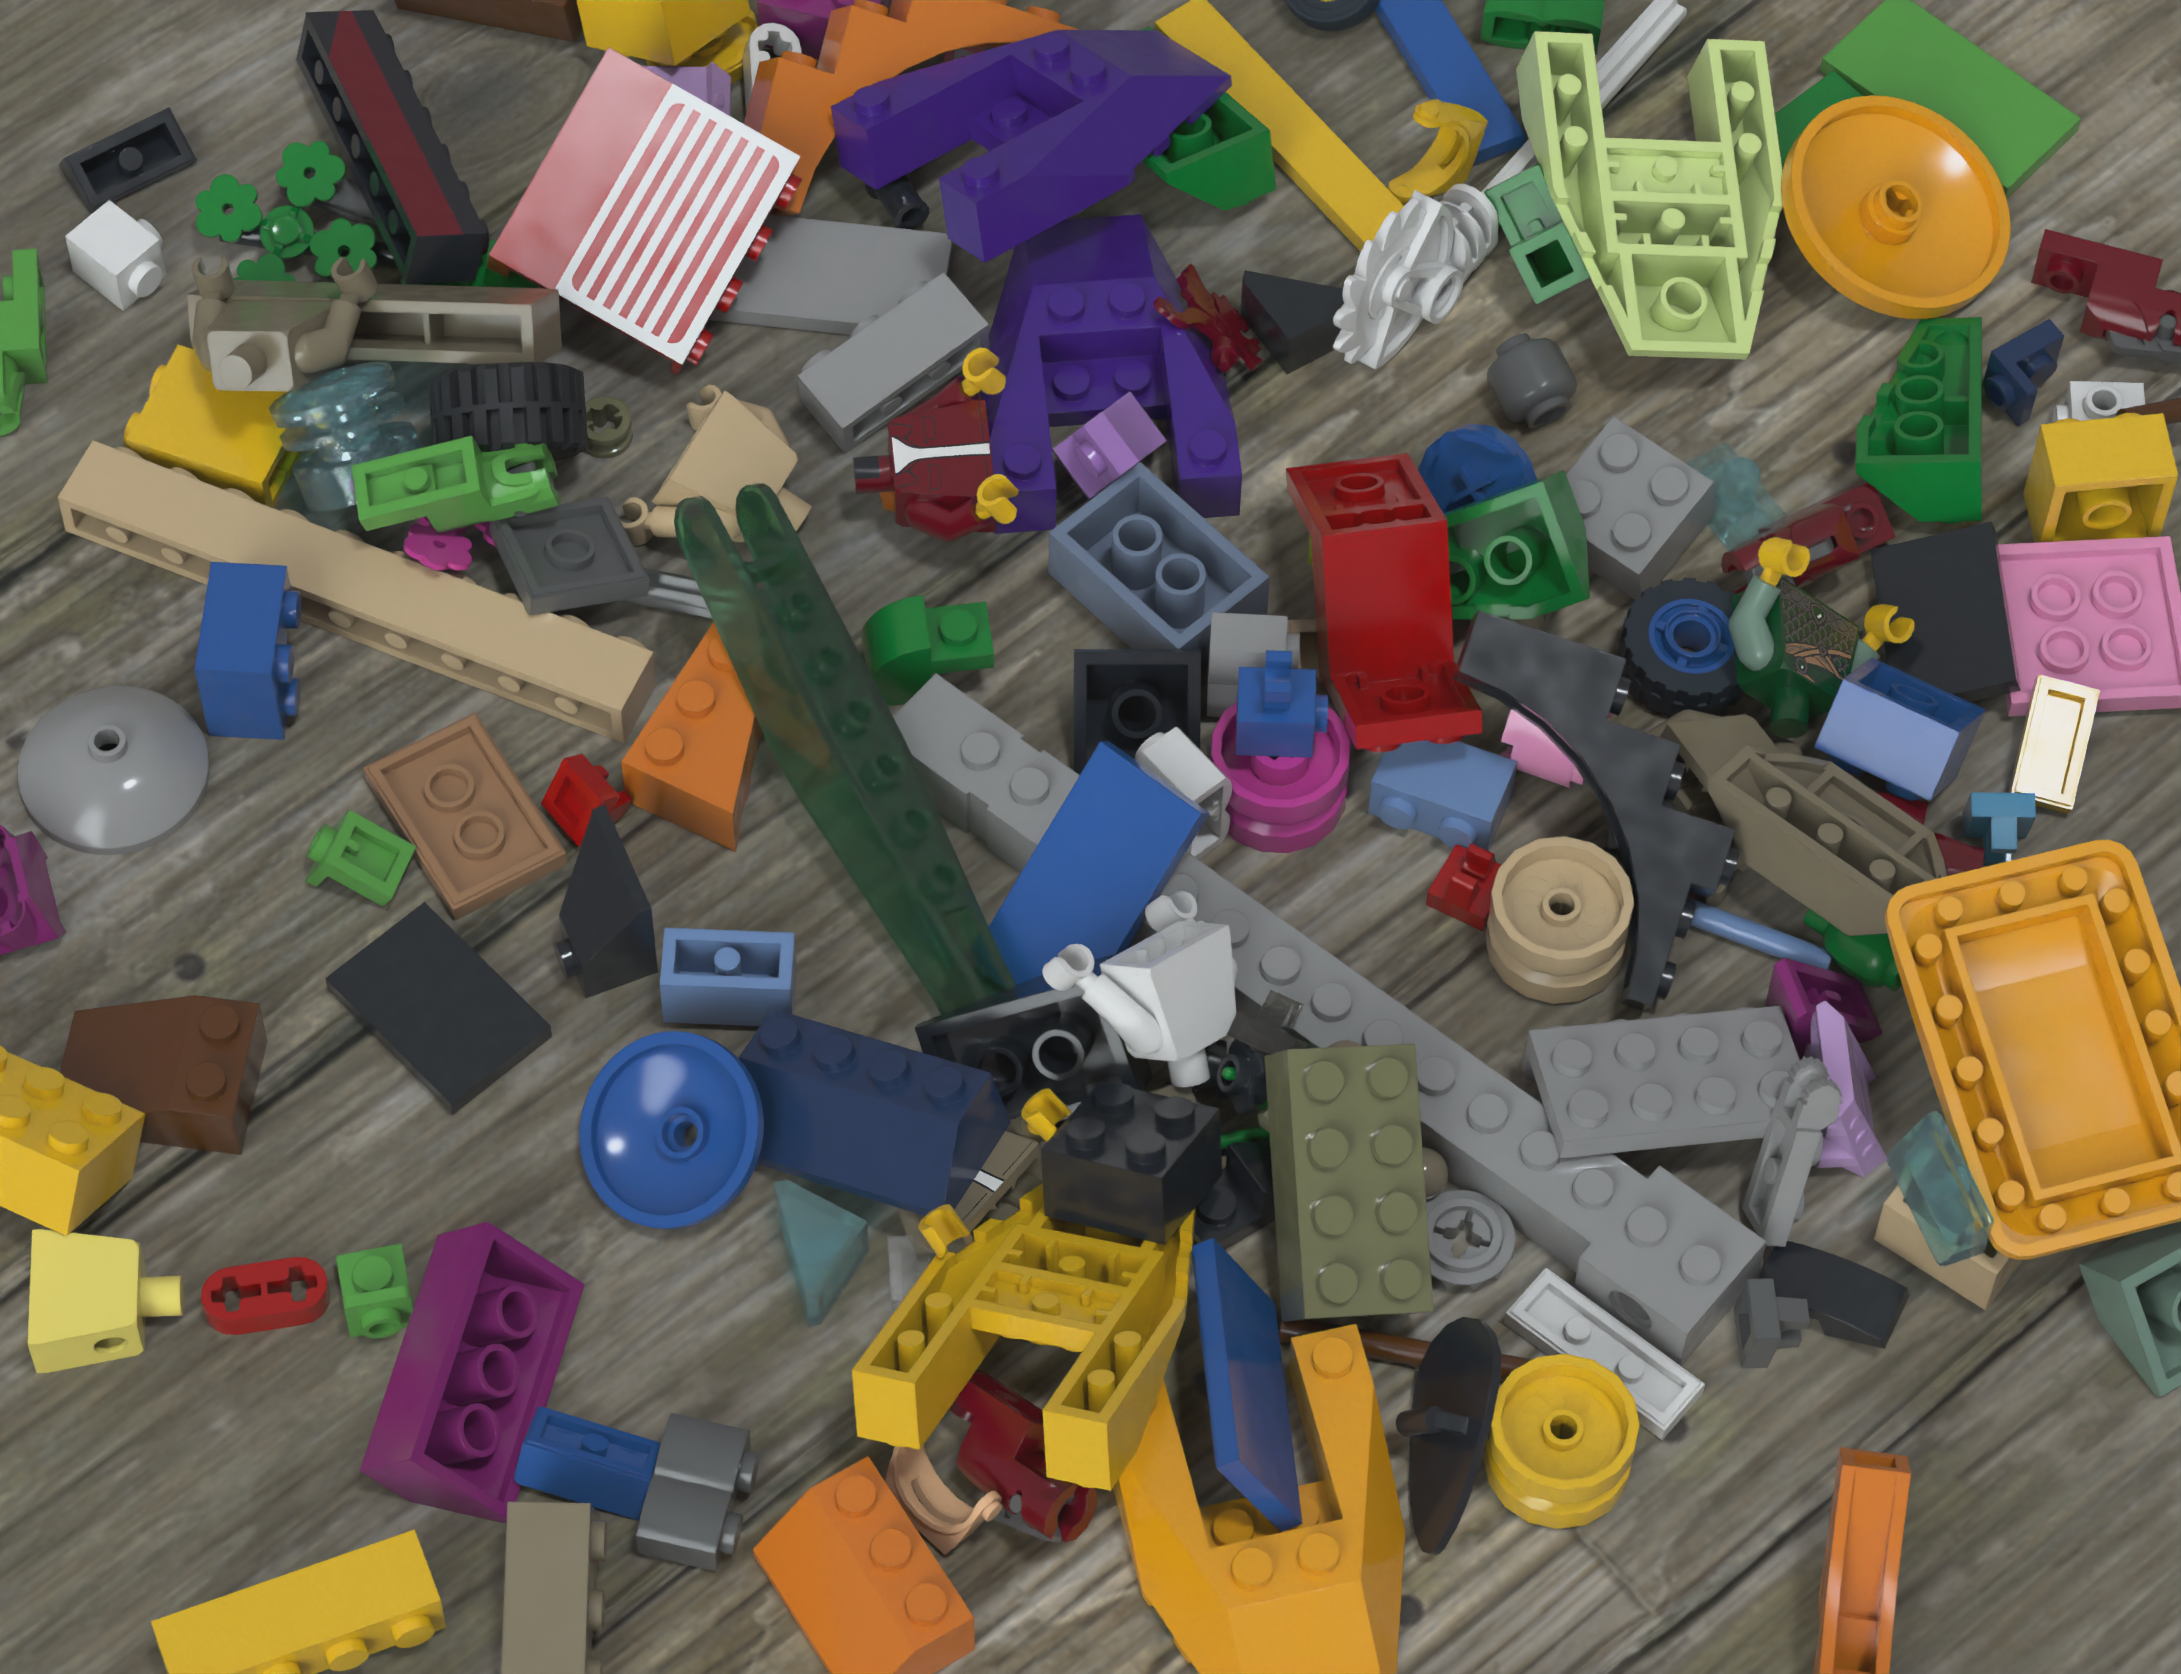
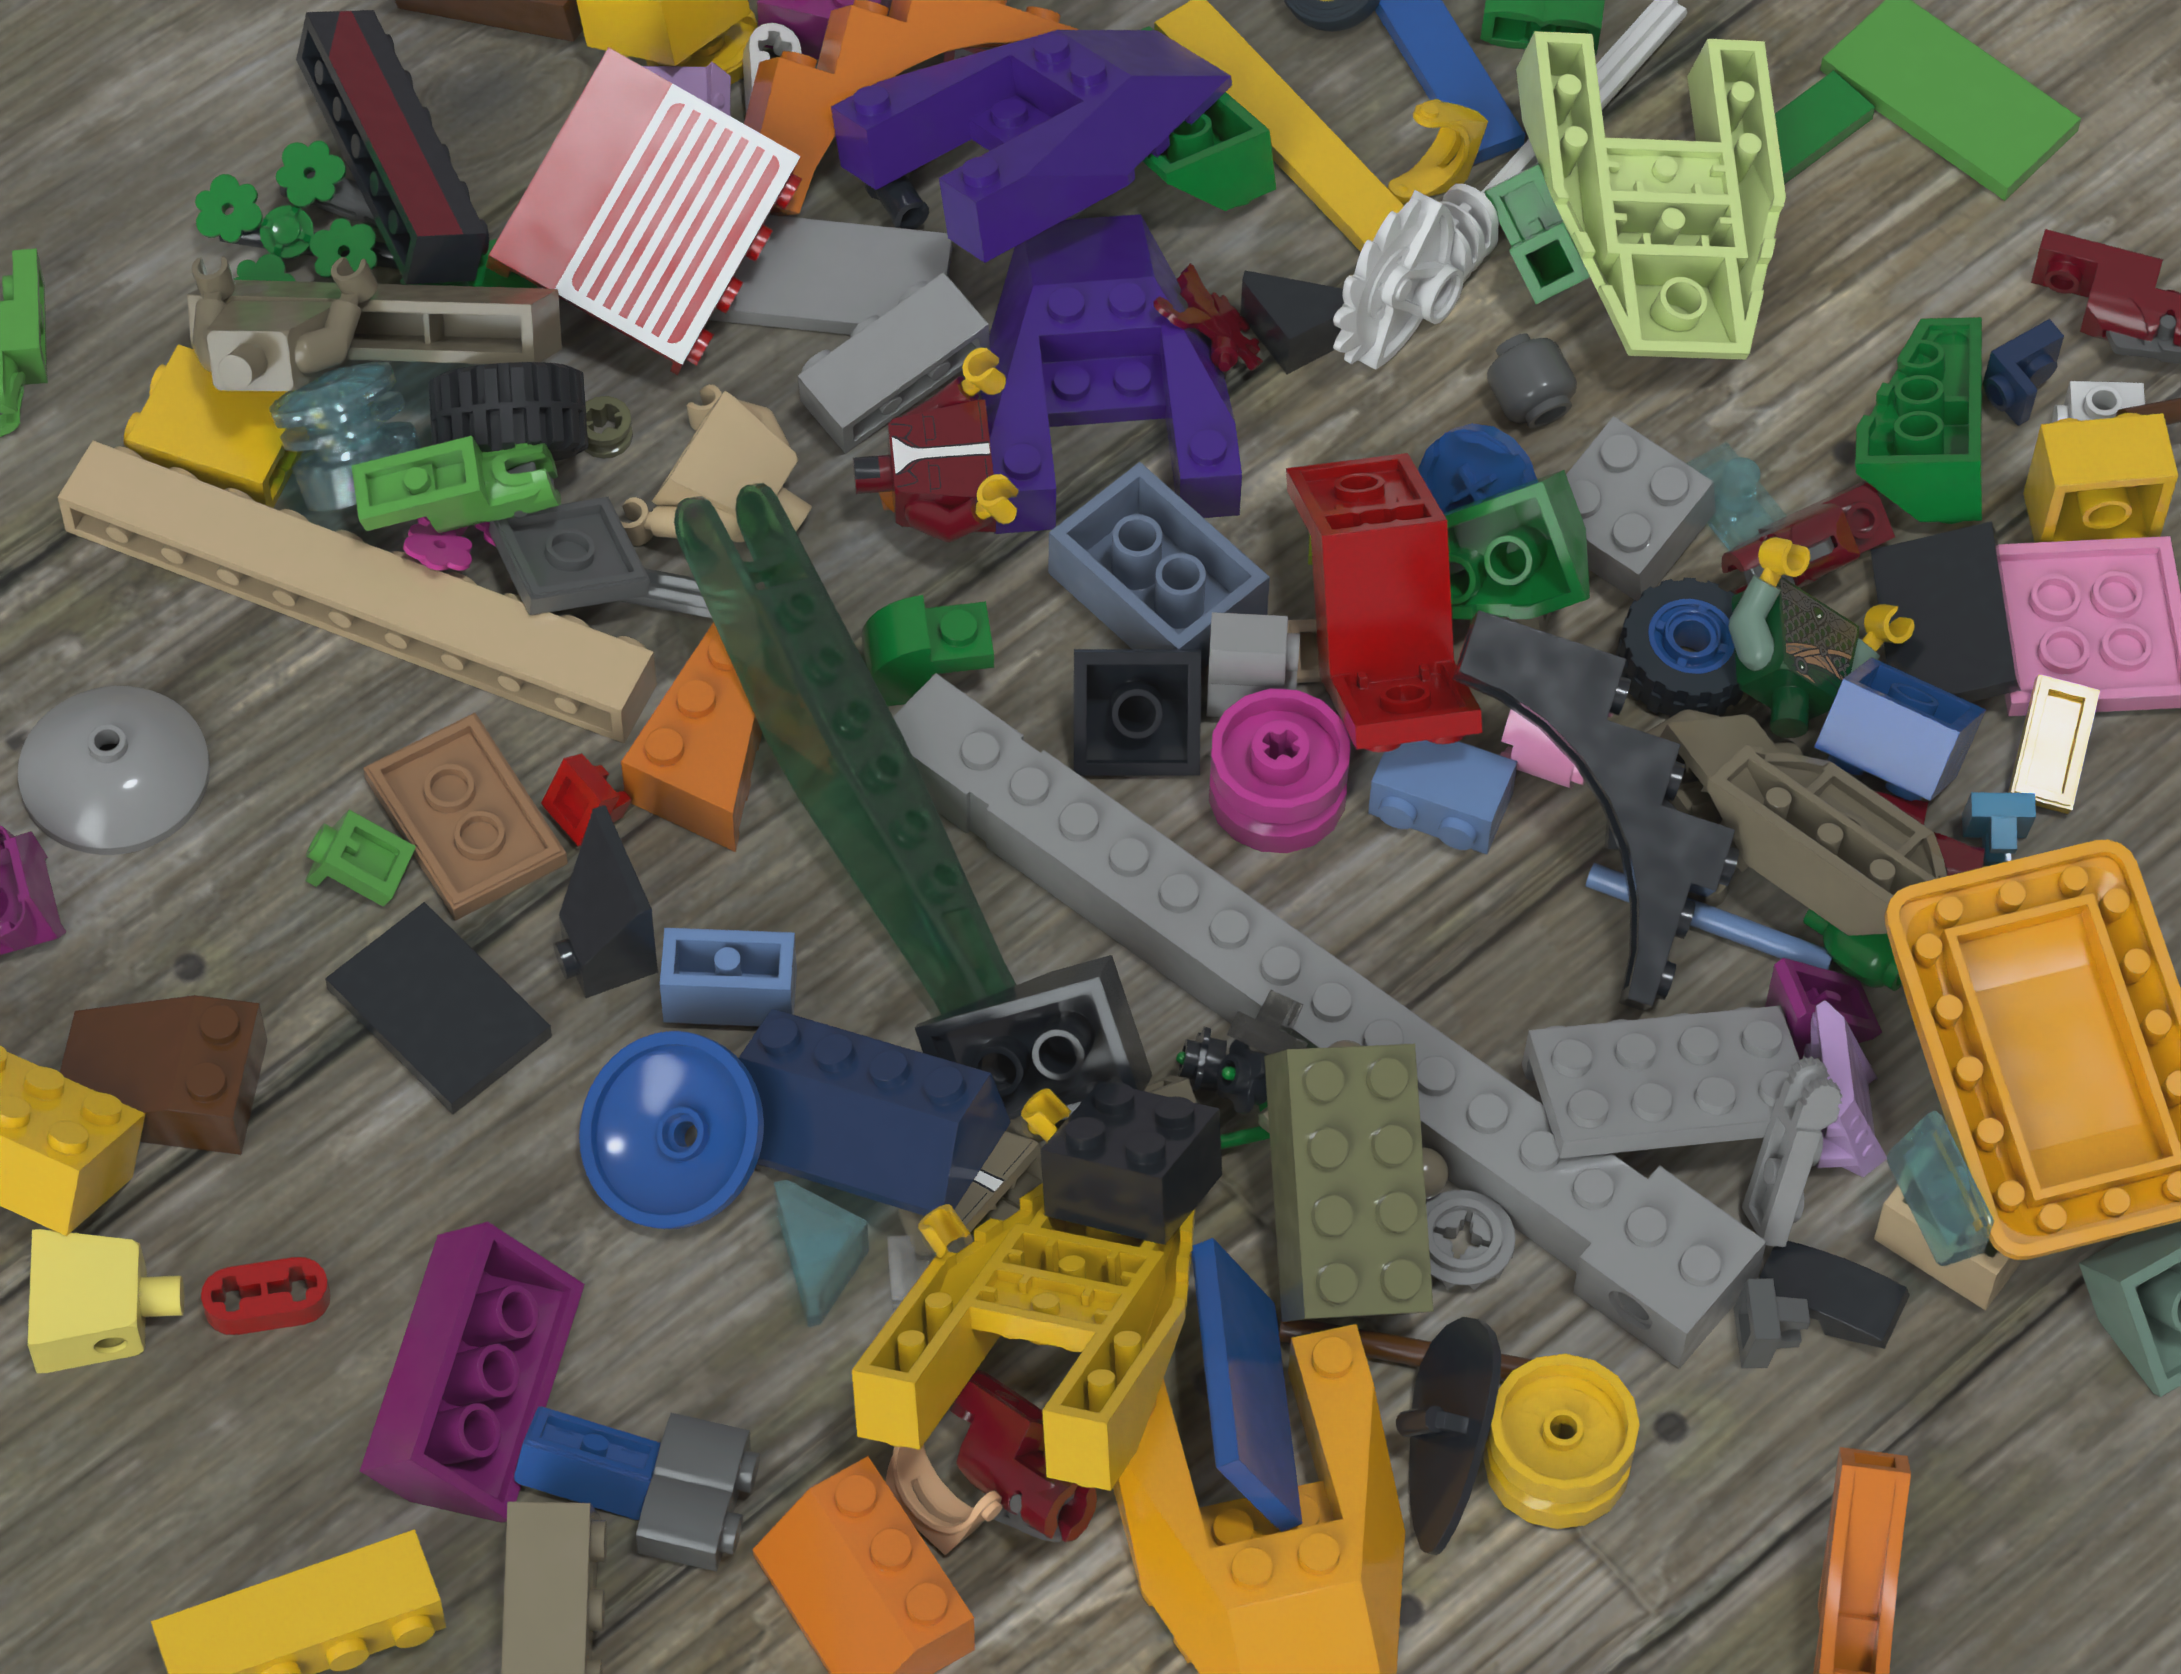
black slope [58,107,197,213] -> none
white brick [65,200,167,311] -> none
blue brick [195,562,302,740] -> none
bright green bracket [336,1244,413,1338] -> none
blue tile [970,741,1210,987] -> none
white torso [1042,891,1238,1087] -> none
medium lavender brick [1052,391,1167,500] -> none
white brick [1135,727,1232,860] -> none
black slope [1193,1142,1275,1250] -> none
blue brick [1235,650,1328,758] -> none
red tile [1426,843,1501,931] -> none
tan wheel [1485,836,1634,1004] -> none
white tile [1504,1268,1705,1440] -> none
light orange dish [1781,95,2011,319] -> none

